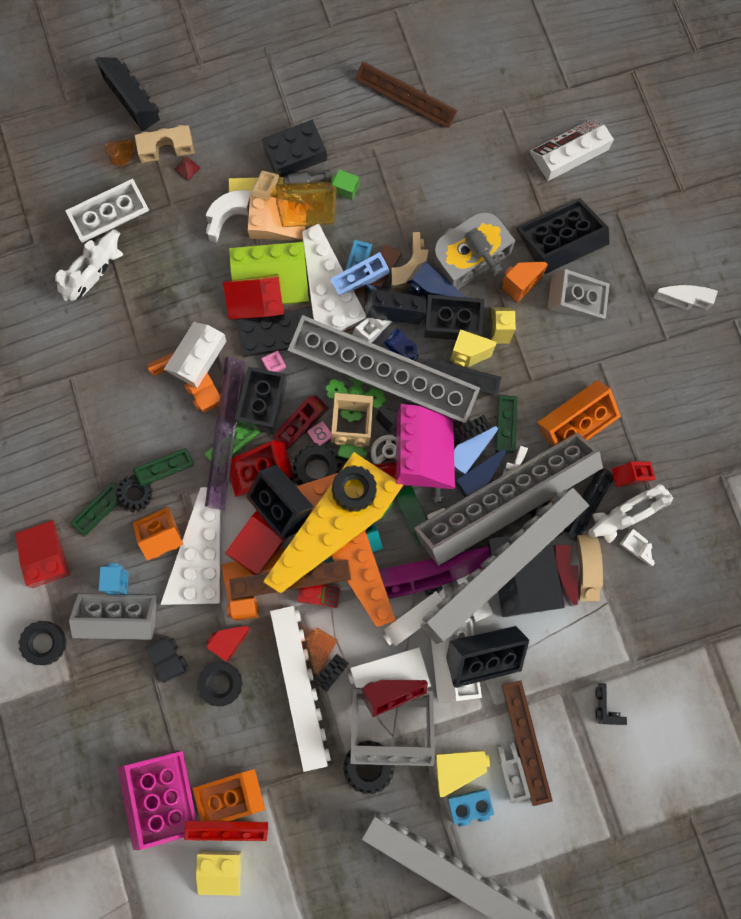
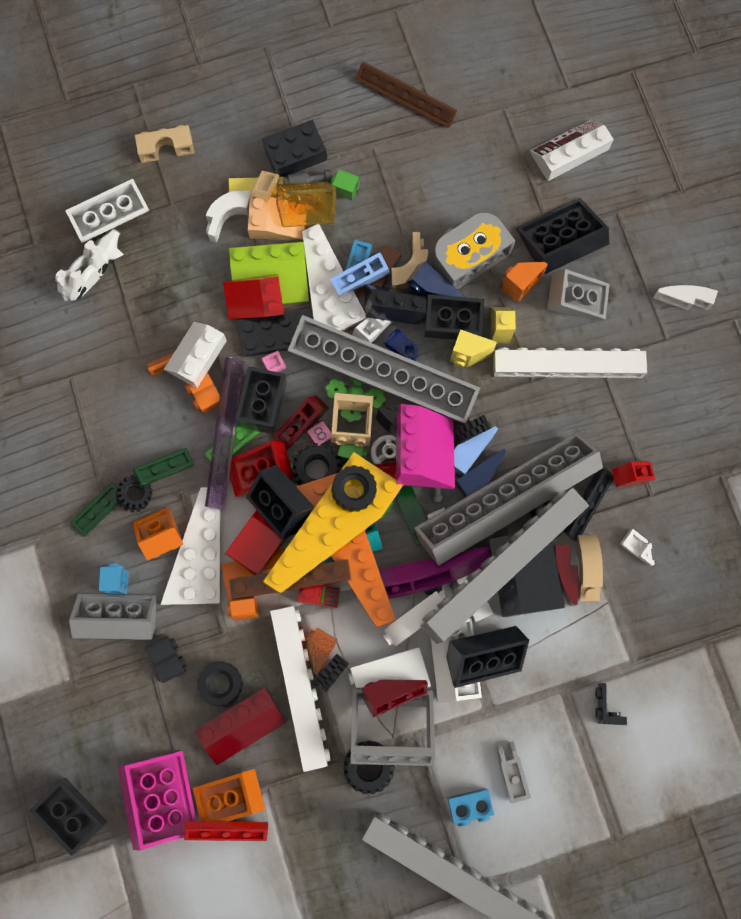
red slope [15,520,70,588] -> none
black tyre [18,621,67,666] -> none
black slope [95,57,160,131] -> none
clear orange piece [105,139,135,167] -> none
dark red slope [175,156,200,181] -> none
light yellow slope [196,851,241,896] -> none
red slope [206,626,251,662] -> none
black plate [426,358,501,395] -> none
light yellow slope [435,750,490,797] -> none
dark grey piece [464,228,503,276] -> none
dark green tile [495,395,518,453] -> none
reddish brown plate [501,680,553,806] -> none
white slope [502,446,528,476] -> none
orange slope [537,380,621,447] -> none
white animal [588,484,673,543] -> none
none -> black brick [29,778,107,856]
none -> dark red slope [194,688,287,765]
none -> white brick [493,347,647,378]

